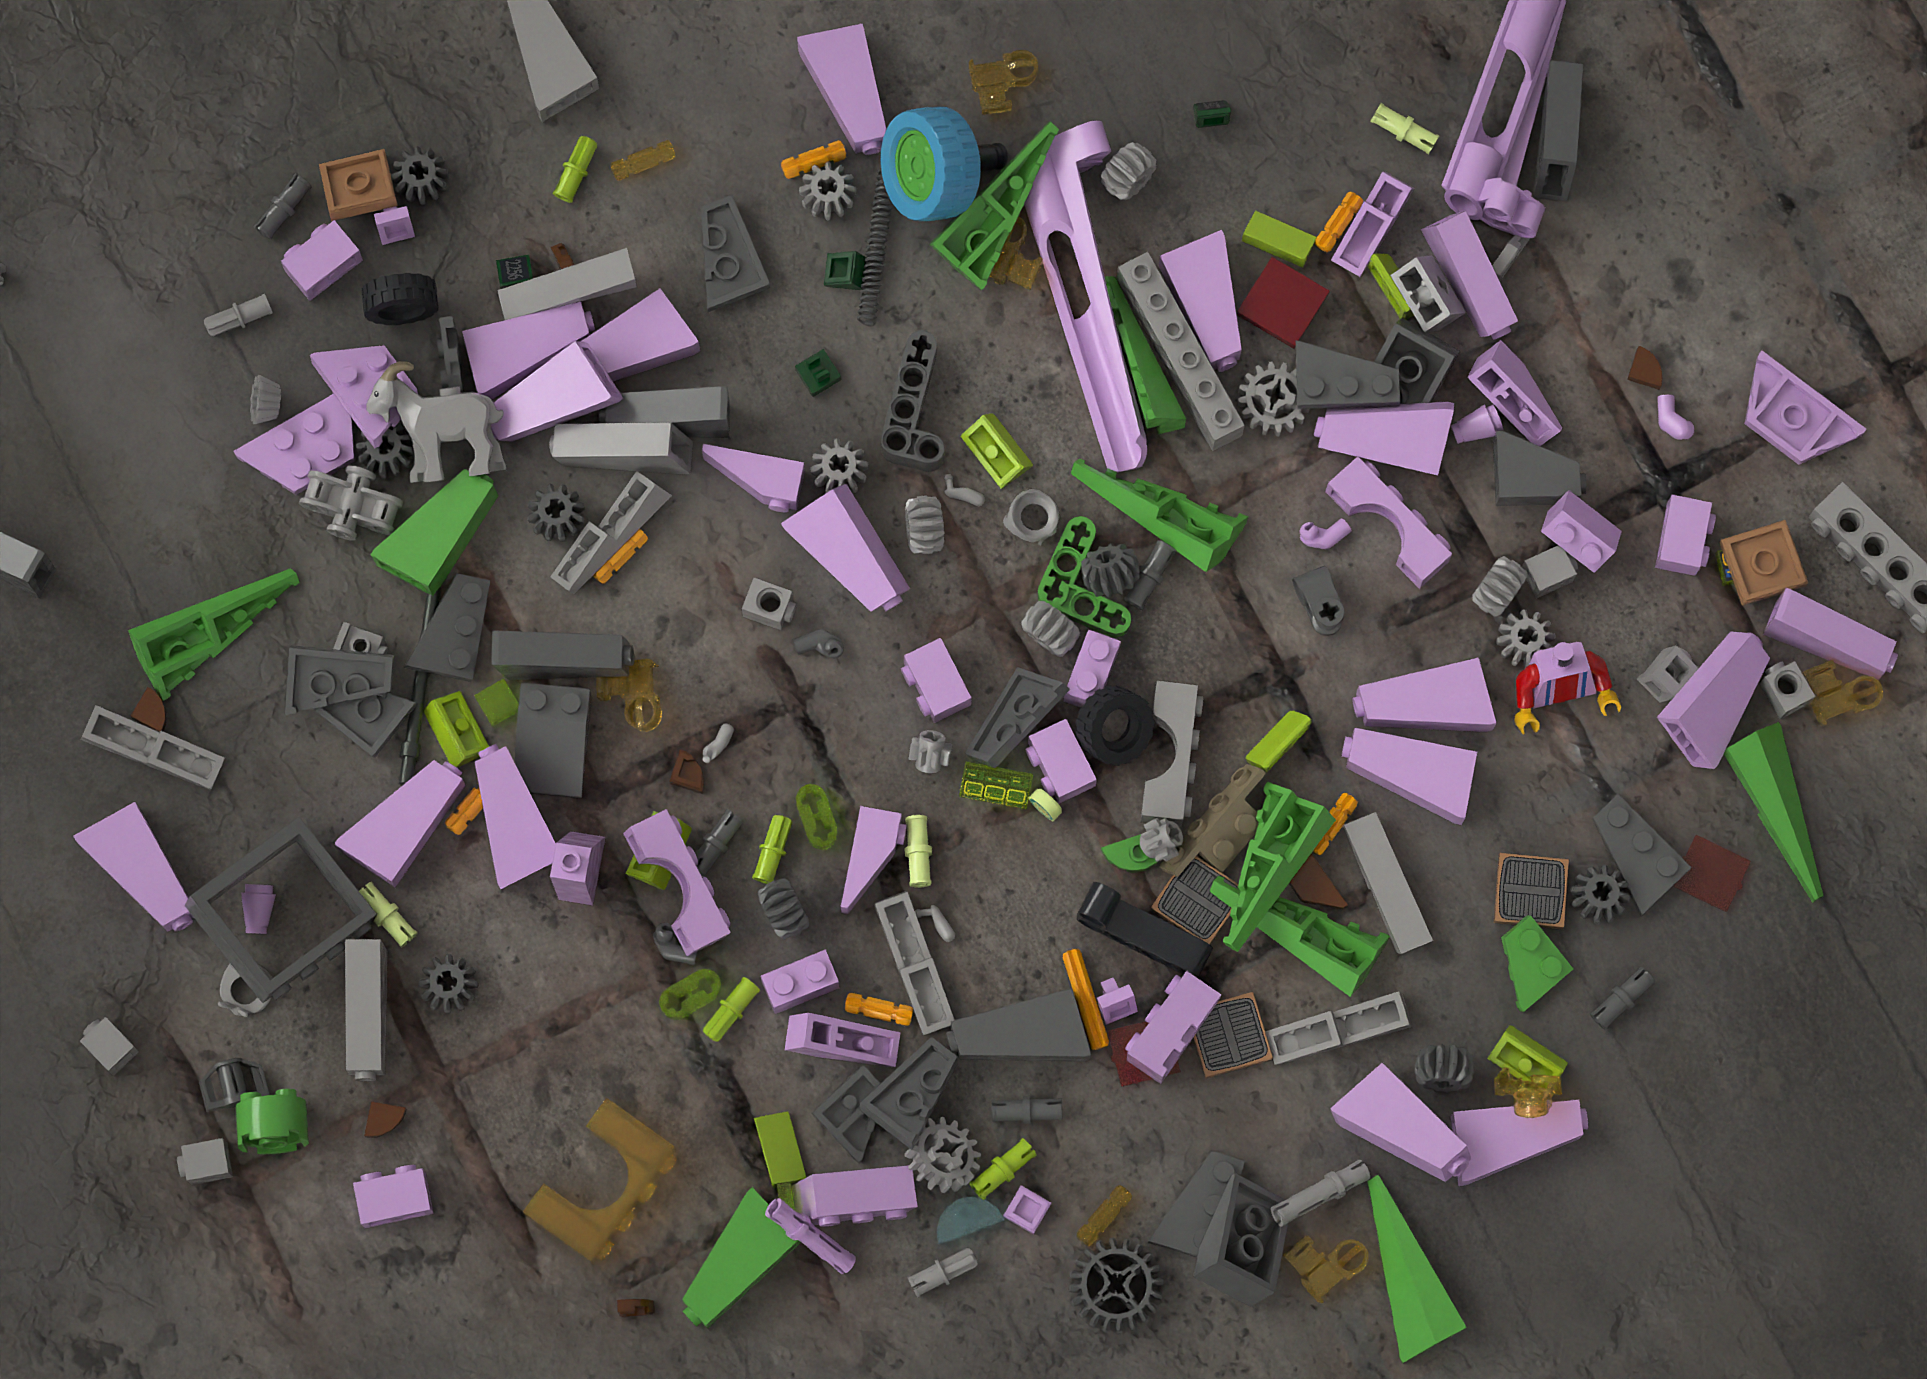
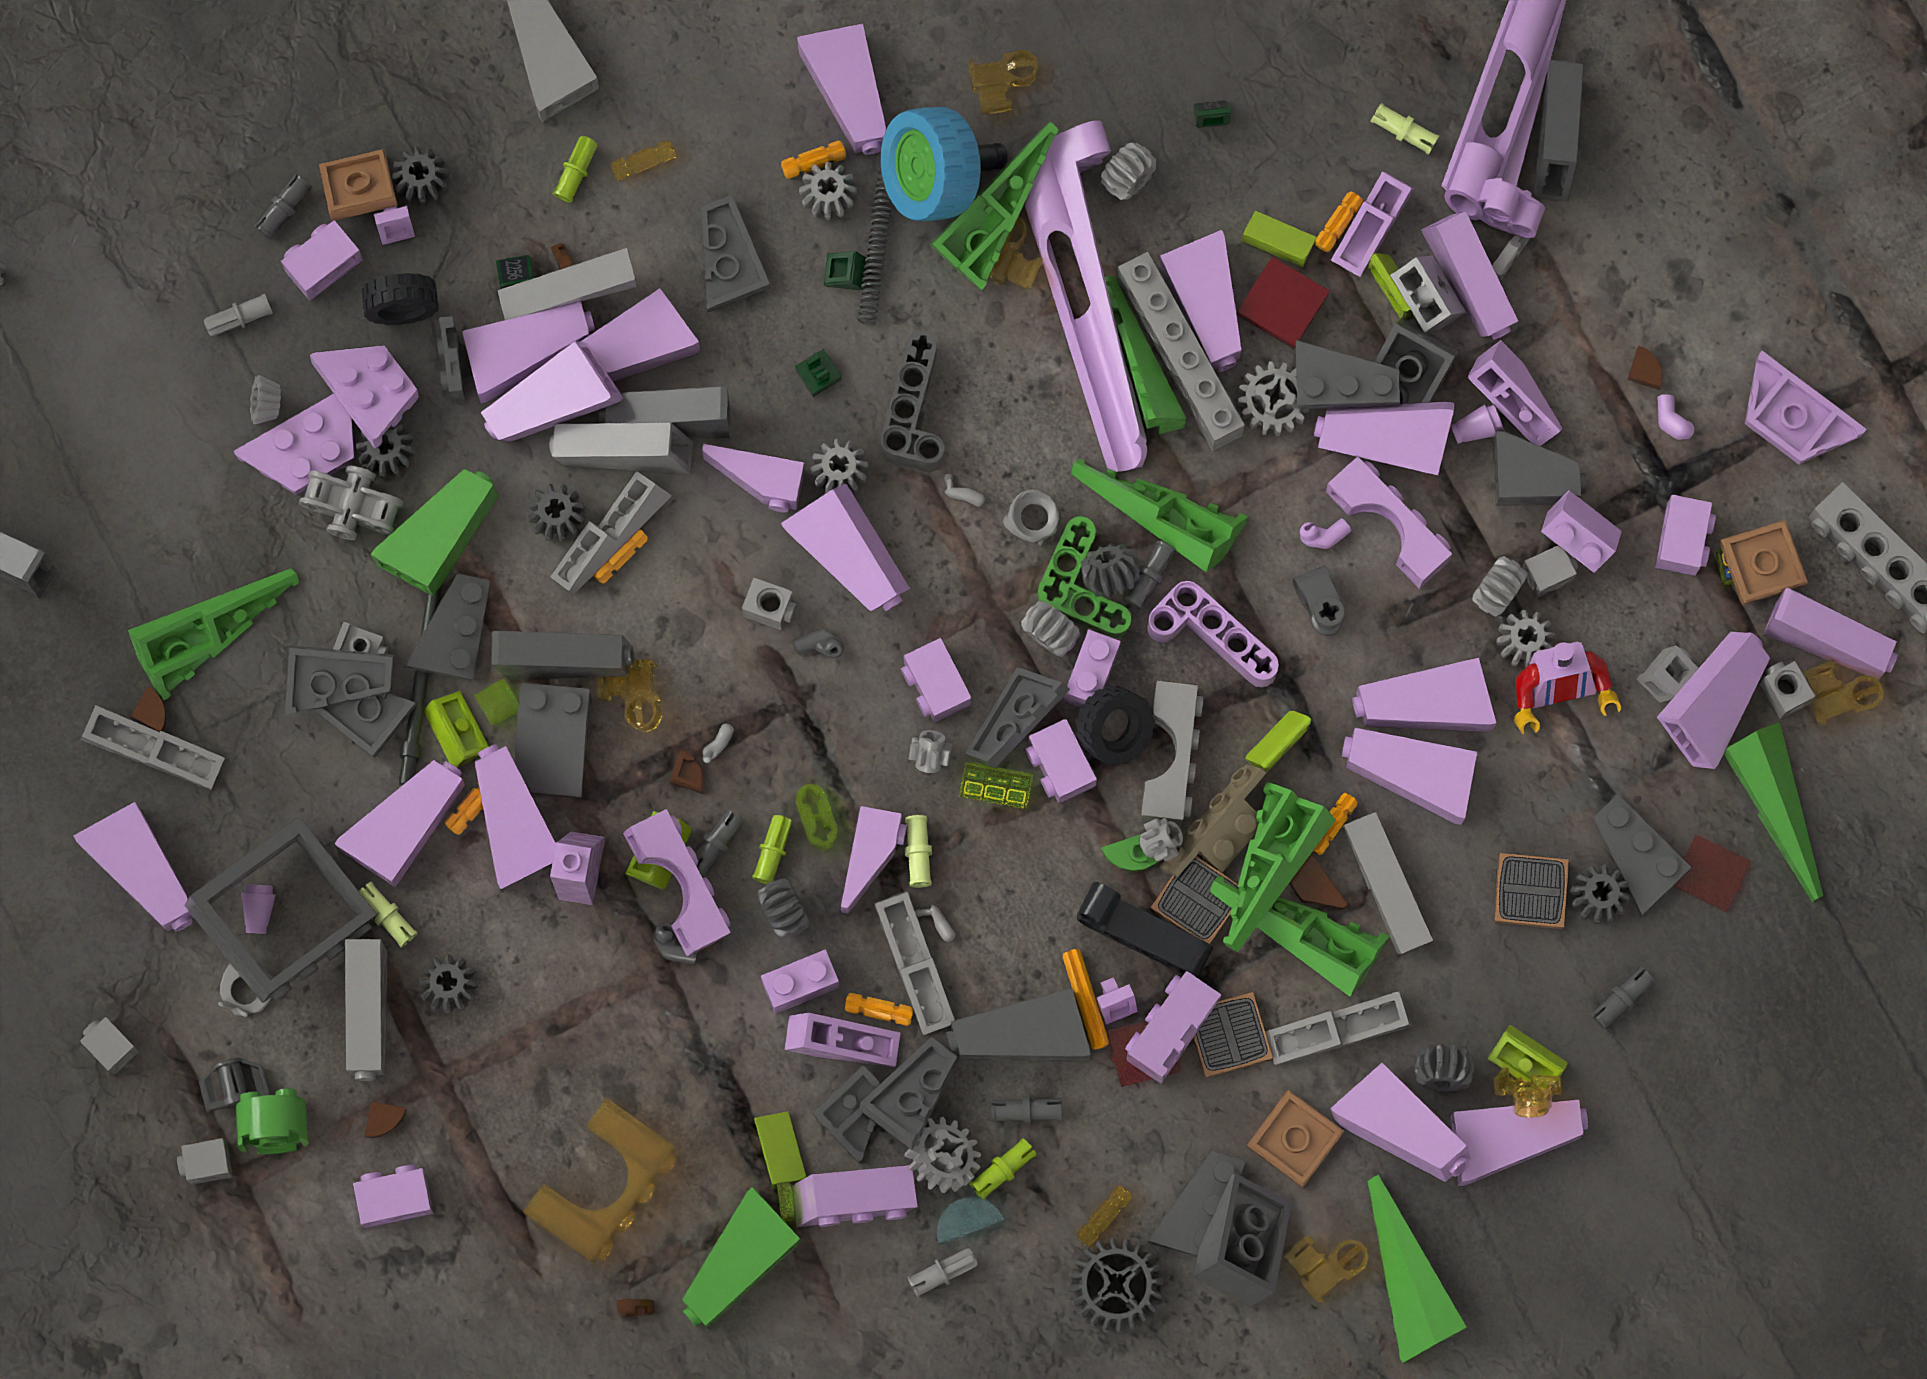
light grey animal [366,361,506,483] -> none
clear neon green beam [659,969,721,1020] -> none
lime axle [703,977,760,1042] -> none
lavender pin [765,1198,856,1274] -> none
light grey gear [905,495,945,554] -> none
lime slope [960,413,1033,489] -> none
lavender tile [1003,1185,1051,1235] -> none
yellowish green tile [1029,789,1062,821] -> none
light grey pin [1271,1160,1370,1227] -> none
bright green wing [1501,915,1573,1012] -> none
none -> lavender beam [1147,581,1279,687]
none -> medium nougat tile [1246,1090,1344,1188]

